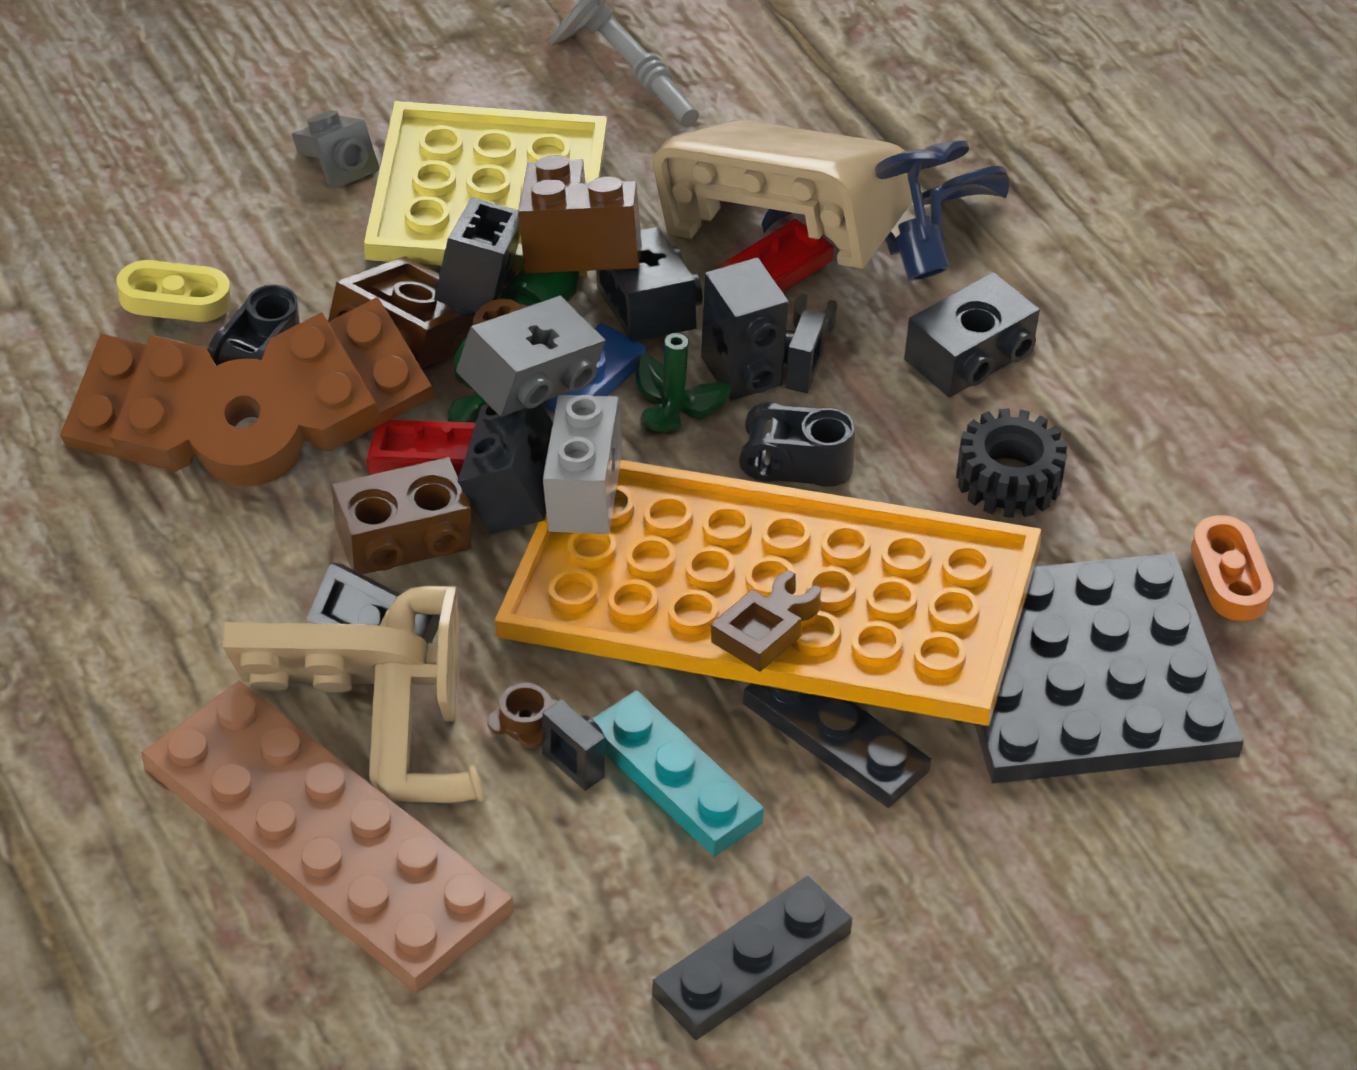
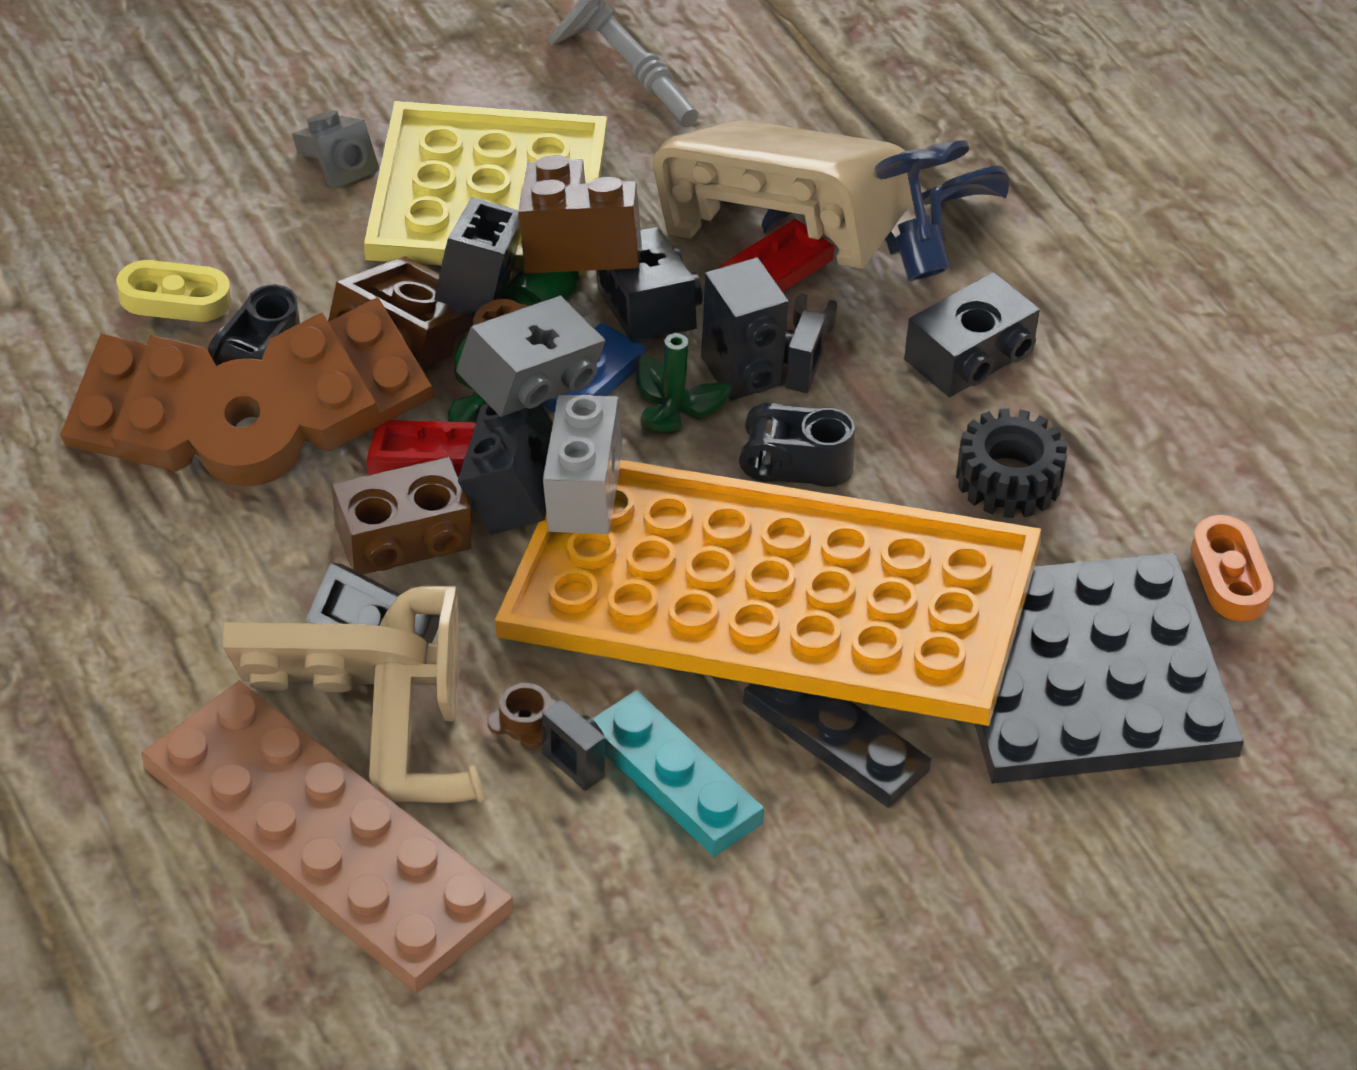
black plate [652,875,853,1041] -> none
plate [711,570,821,672] -> none

